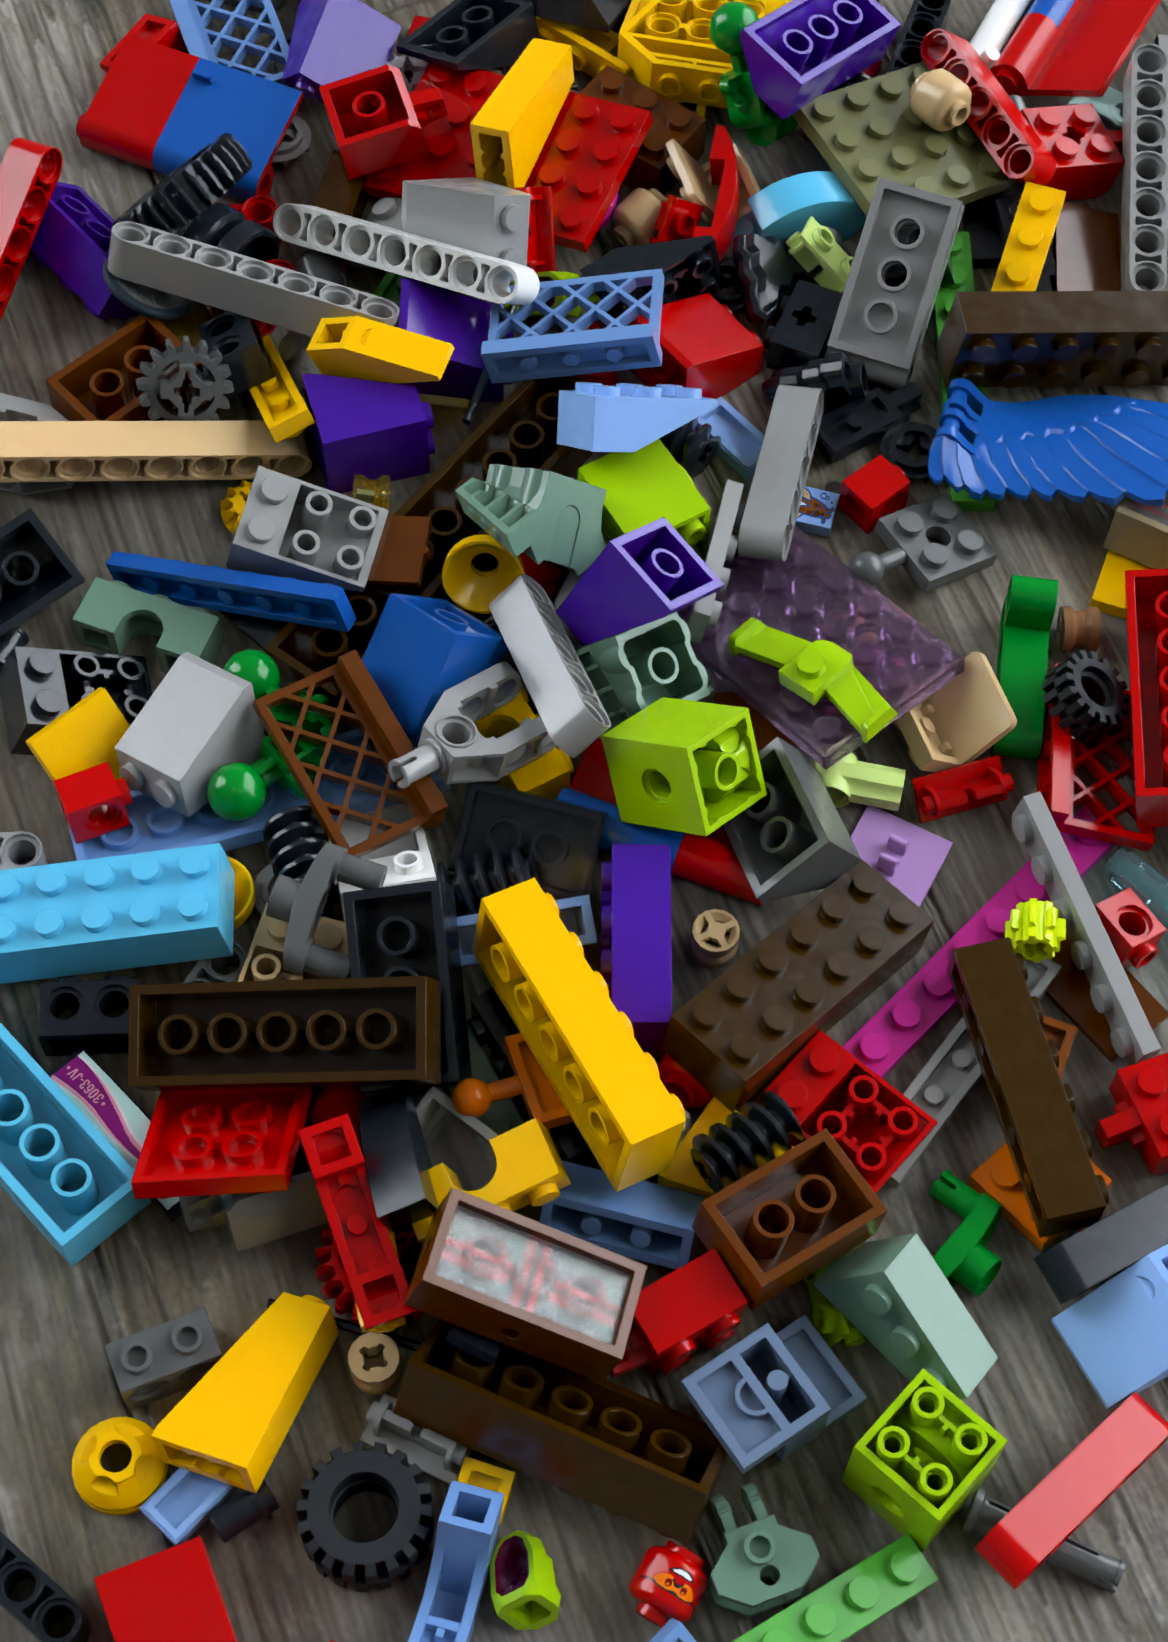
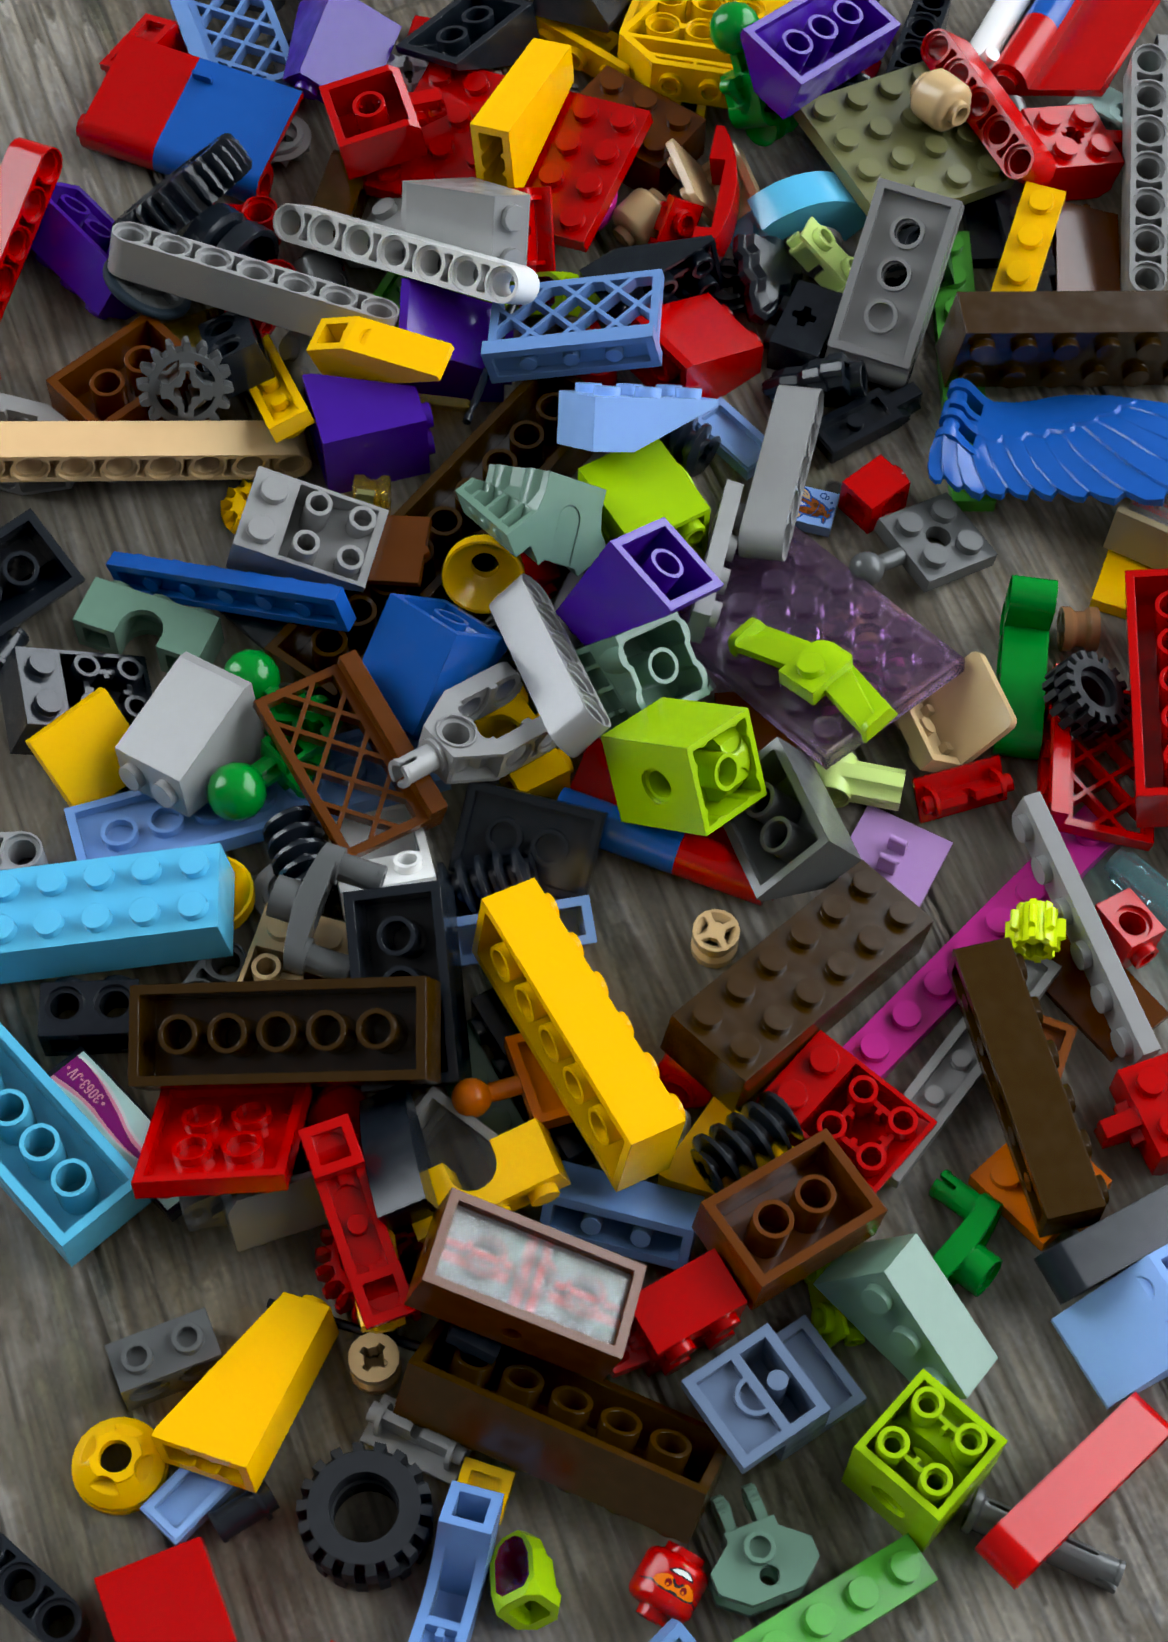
red brick [53,762,133,844] -> none
dark purple brick [600,844,672,1062] -> none
black gear [880,422,936,483] -> none

